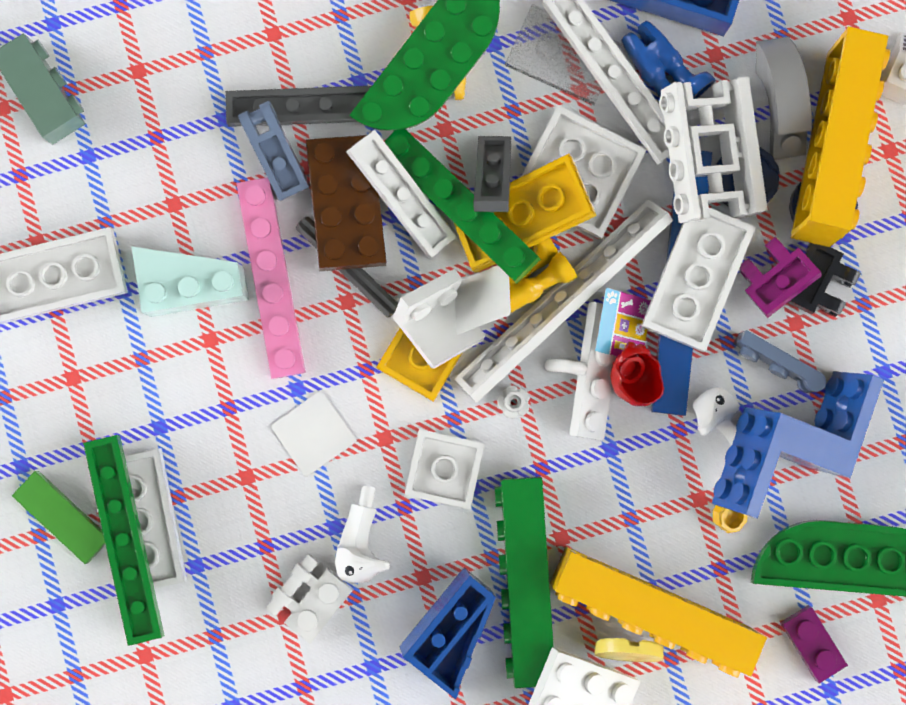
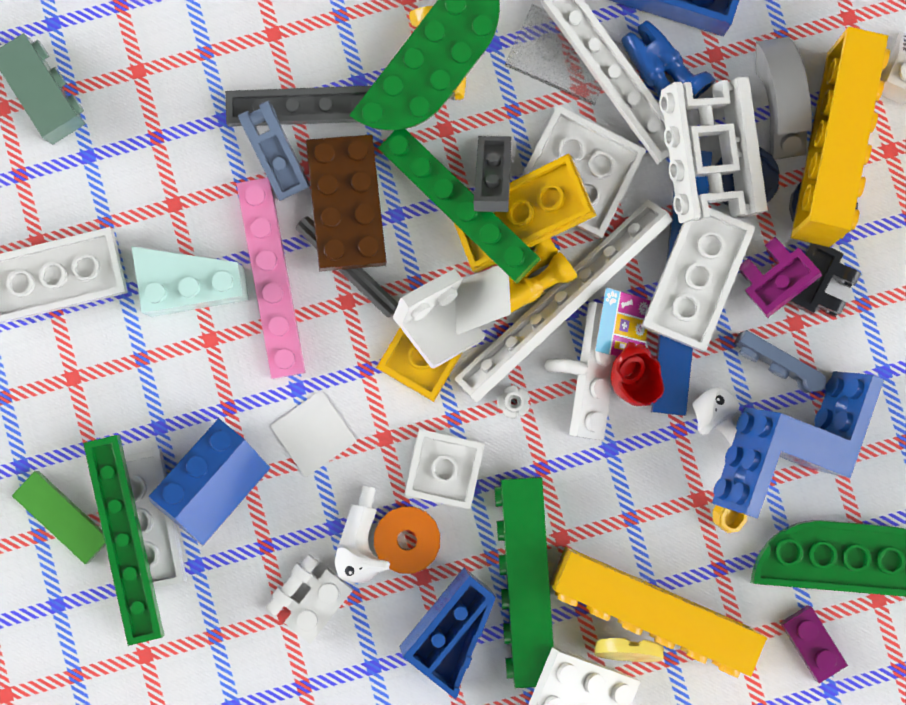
white plate [346,129,456,258] -> none
none -> slope [148,418,270,546]
none -> orange tile [374,506,440,574]

